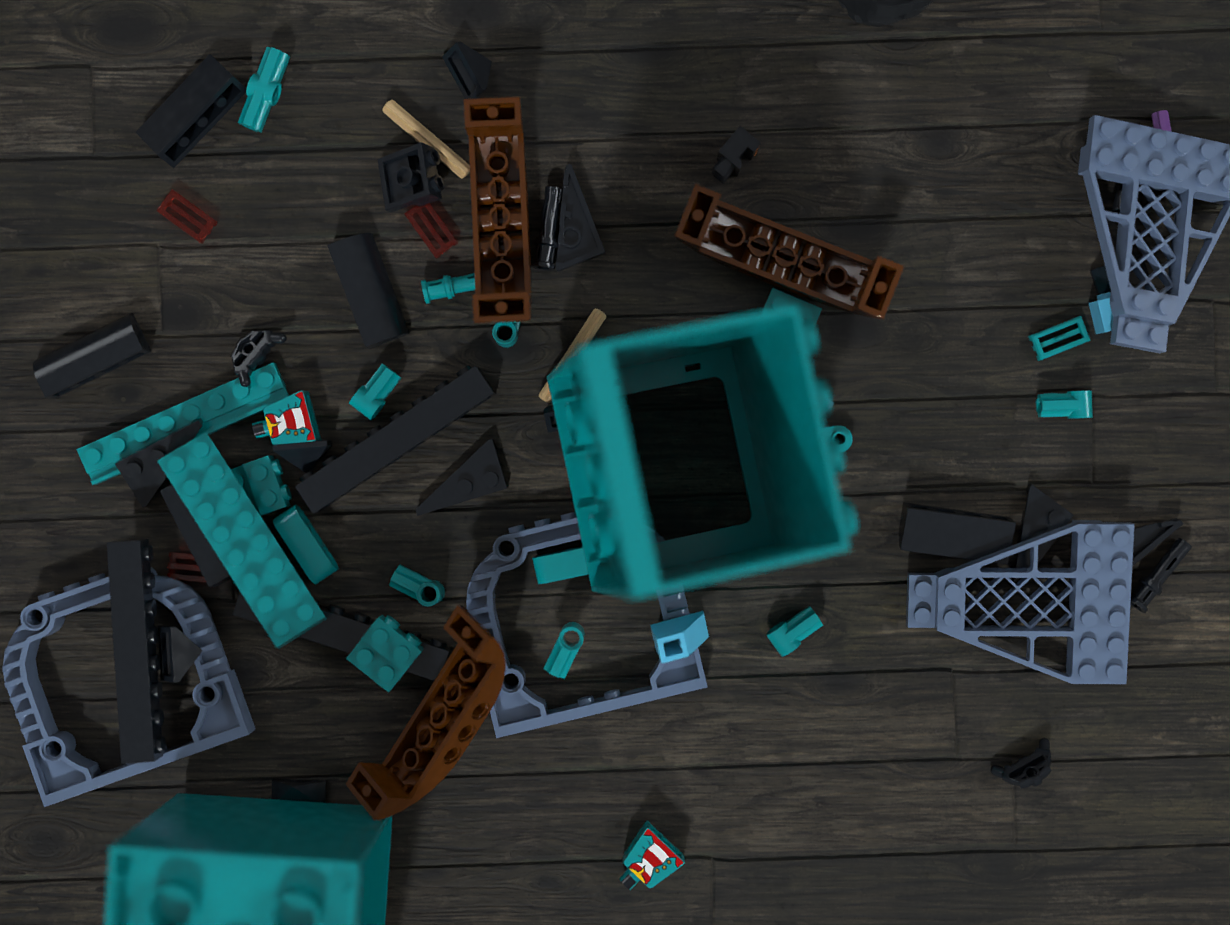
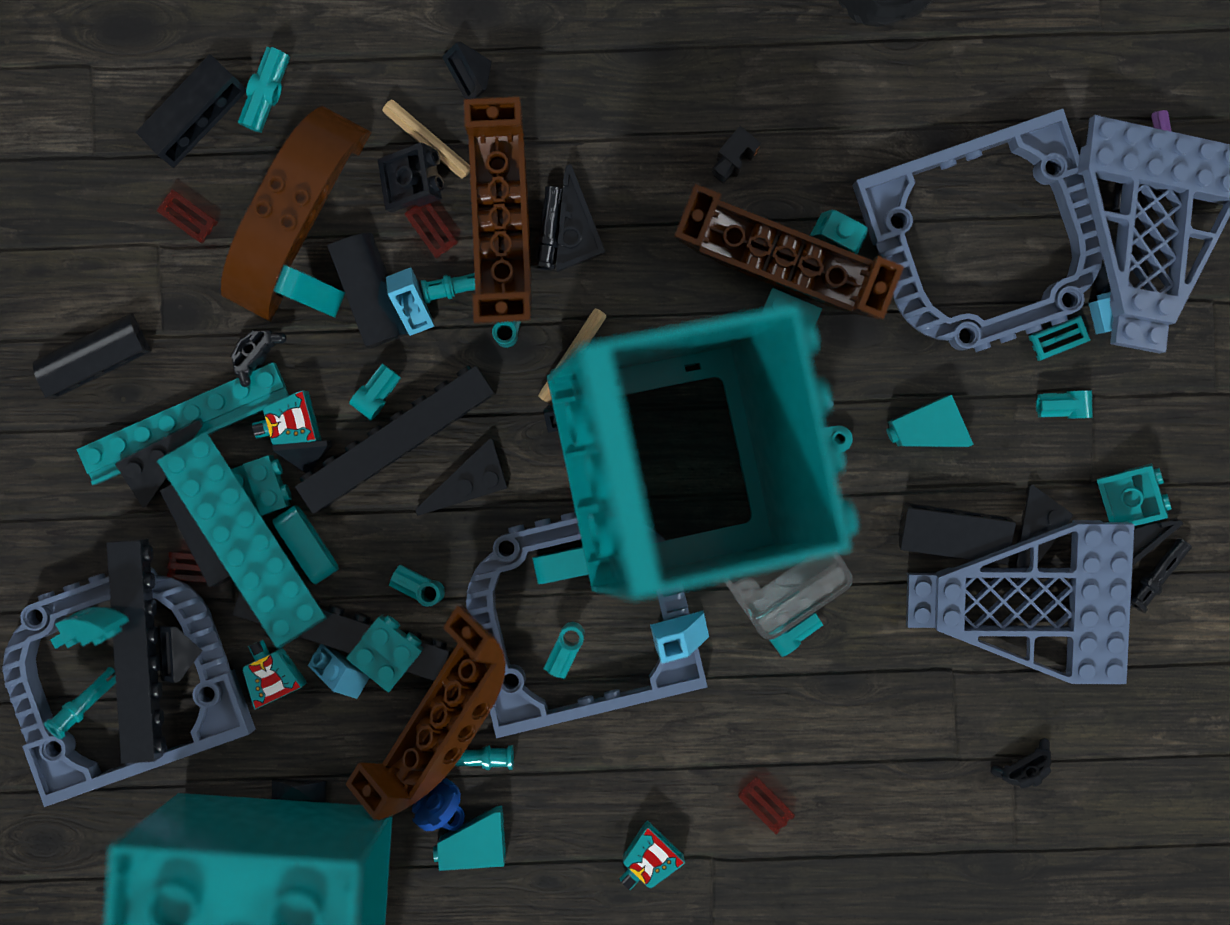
none -> teal pin [44,667,116,740]
none -> teal slope [50,607,129,649]
none -> reddish brown slope [221,106,371,322]
none -> torso [243,640,307,709]
none -> teal beam [273,265,345,318]
none -> medium azure slope [308,644,370,699]
none -> medium azure arch [386,267,434,336]
none -> blue tile [412,778,465,831]
none -> teal slope [433,806,506,871]
none -> teal pin [455,745,514,770]
none -> clear windscreen [722,553,853,639]
none -> clear red tile [738,776,795,835]
none -> teal torso [810,210,868,254]
none -> sand blue arch [852,109,1103,352]
none -> teal slope [886,395,974,447]
none -> teal plate [1097,463,1172,526]

